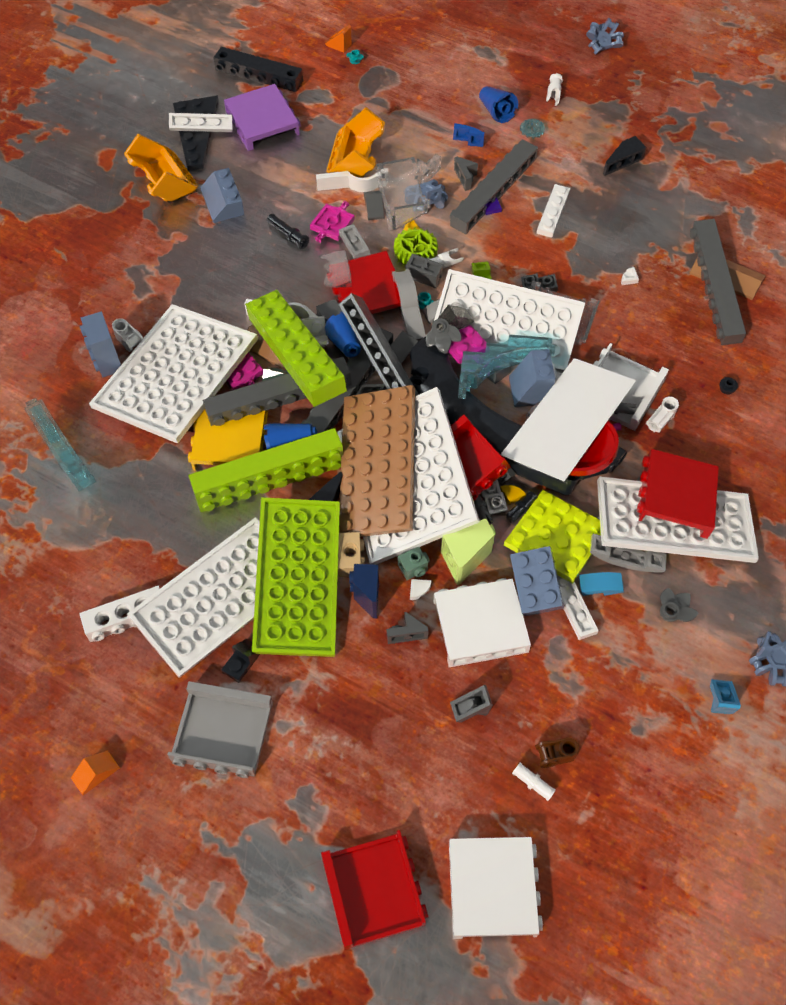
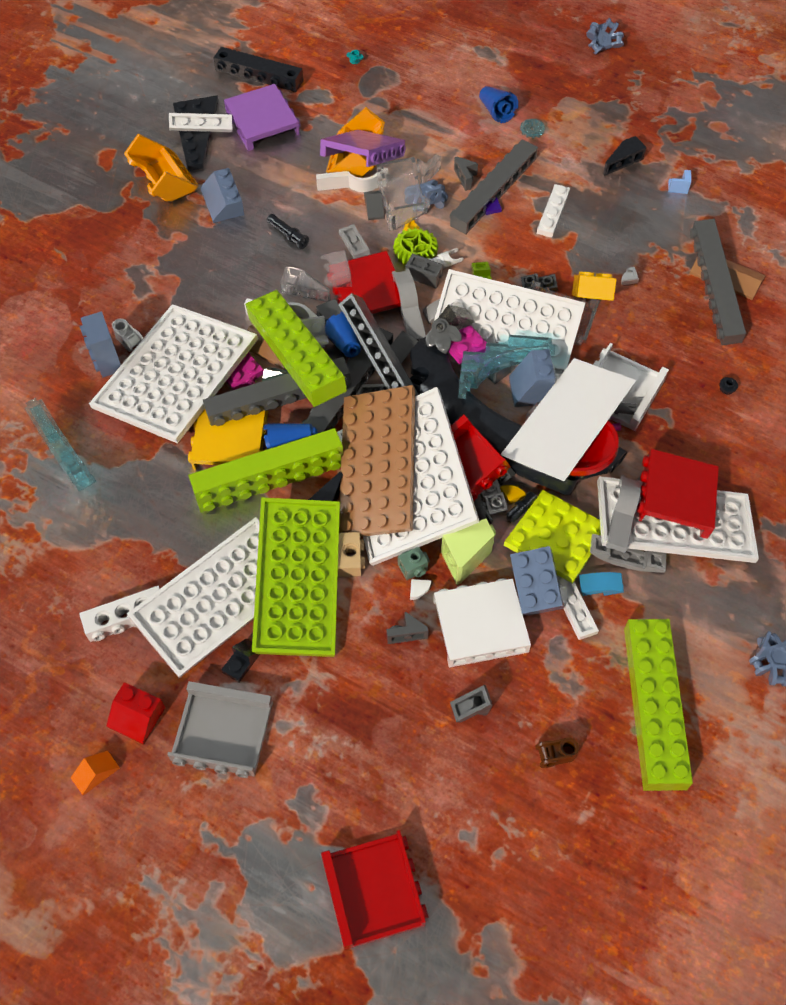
dark pink plate [310,201,355,243] -> none
orange slope [325,25,352,53] -> none
dark blue slope [349,564,379,618] -> none
teal plate [417,292,434,309] -> none
white panel [449,837,543,939] -> none
blue slope [453,123,484,147] -> none
white pin [512,762,556,801] -> none
white piece [546,73,563,106] -> none
white piece [646,397,679,432] -> none
dark grey plate [660,588,698,622] -> none
dark azure slope [710,679,741,714] -> none
none -> red slope [106,682,165,745]
none -> clear slope [280,266,331,302]
none -> medium lavender panel [320,130,406,167]
none -> yellow brick [572,271,616,301]
none -> light grey piece [606,475,641,553]
none -> lime brick [624,619,693,791]
none -> light blue panel [668,170,691,194]

